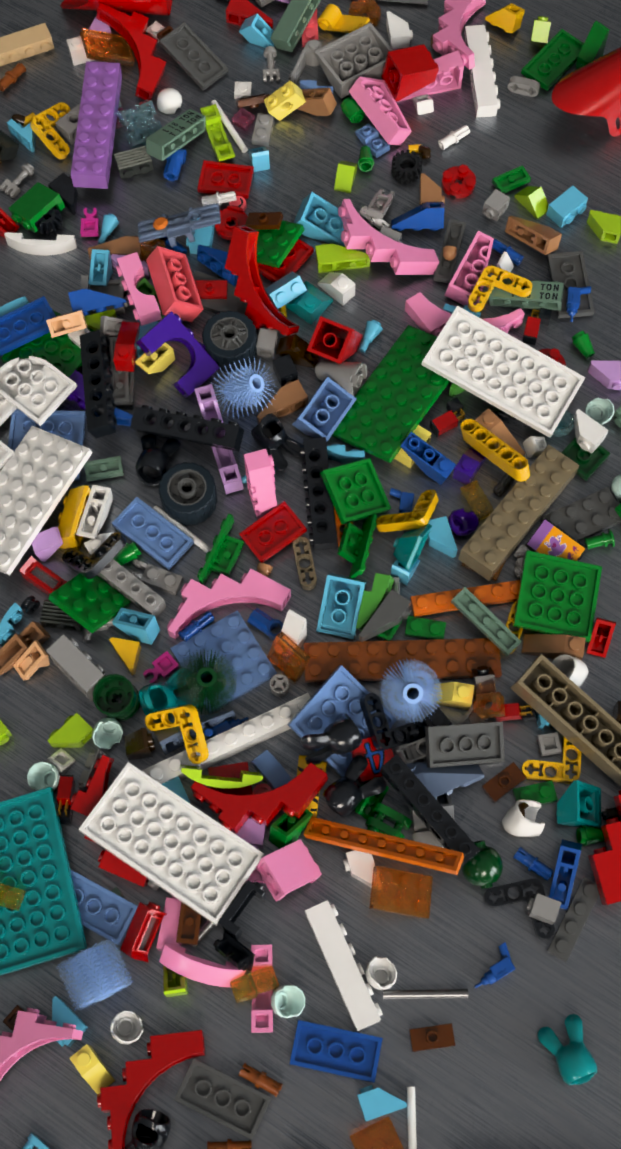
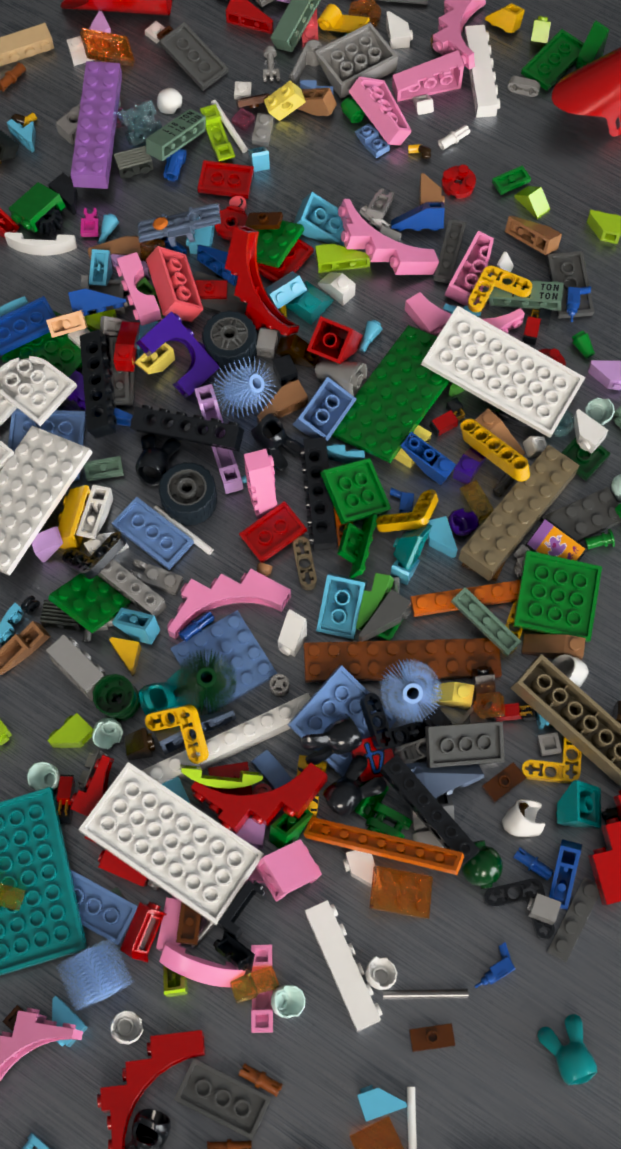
light grey hinge [0,163,35,199] -> none
light nougat slope [13,640,50,681] -> none
red window [19,556,67,596] -> none
yellow beam [30,102,71,160] -> none
white slope [47,748,76,775] -> none
light yellow slope [69,1044,116,1094] -> none
red arch [96,3,166,102] -> none
green cone [113,541,142,565] -> none
dark pink plate [143,651,180,684] -> none
green bracket [197,514,244,586] -> none
white axle [201,191,237,206] -> none
blue piece [204,717,249,738] -> none
medium azure slope [239,14,274,48] -> none
blue piece [247,608,283,642] -> none
clear orange plate [267,631,310,683] -> none
blue plate [290,1020,383,1083] -> none
lime slope [334,160,358,193] -> none
green cone [357,146,374,172] -> none
red slope [382,44,439,101] -> none
black tyre [391,150,423,184] -> none
green plate [405,616,446,640] -> none
medium nougat hinge [443,246,457,261] -> none
light grey brick [482,189,510,222] -> none
blue axle [492,239,524,266] -> none
green plate [512,780,558,805] -> none
medium azure brick [546,186,588,228] -> none
green cone [576,825,605,846] -> none
red slope [586,617,616,658] -> none

